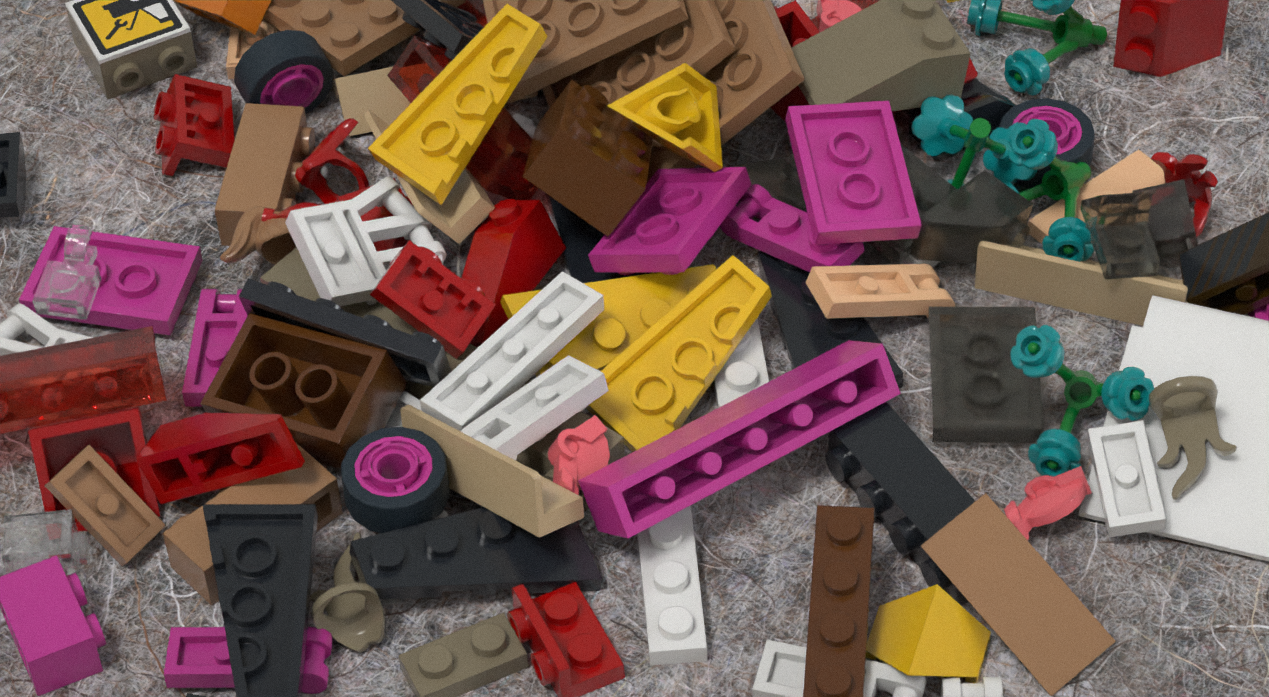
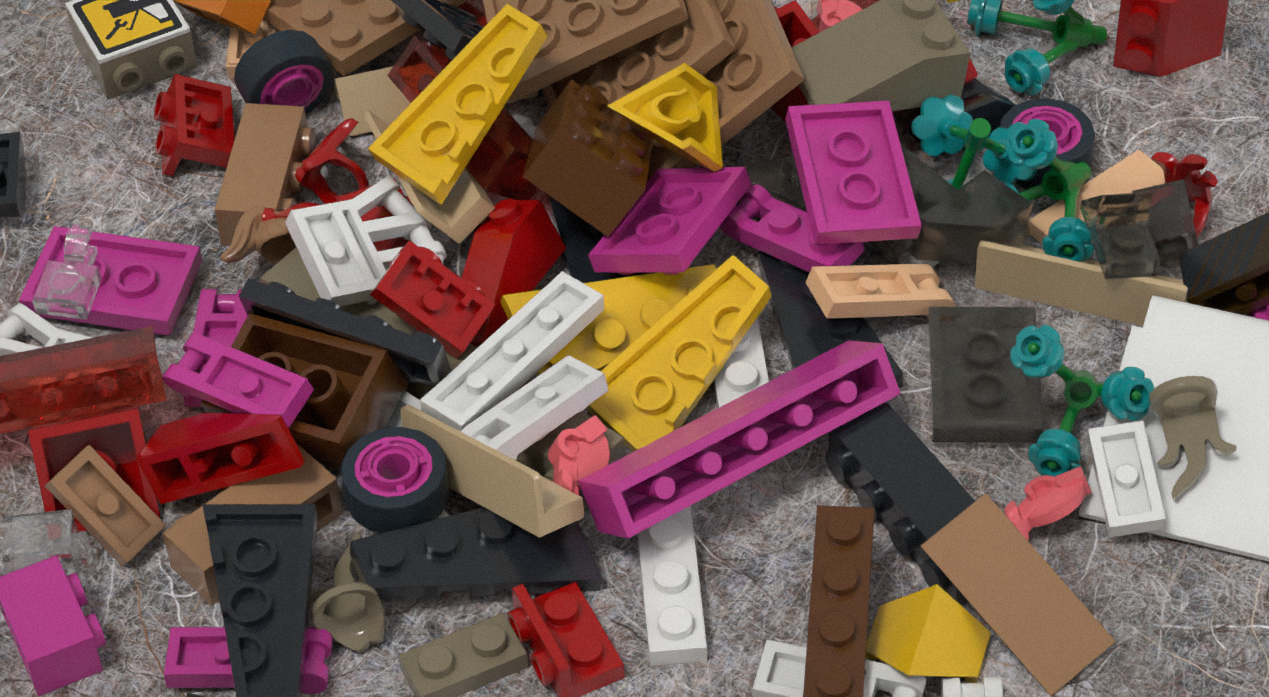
none -> dark pink plate [162,333,314,429]

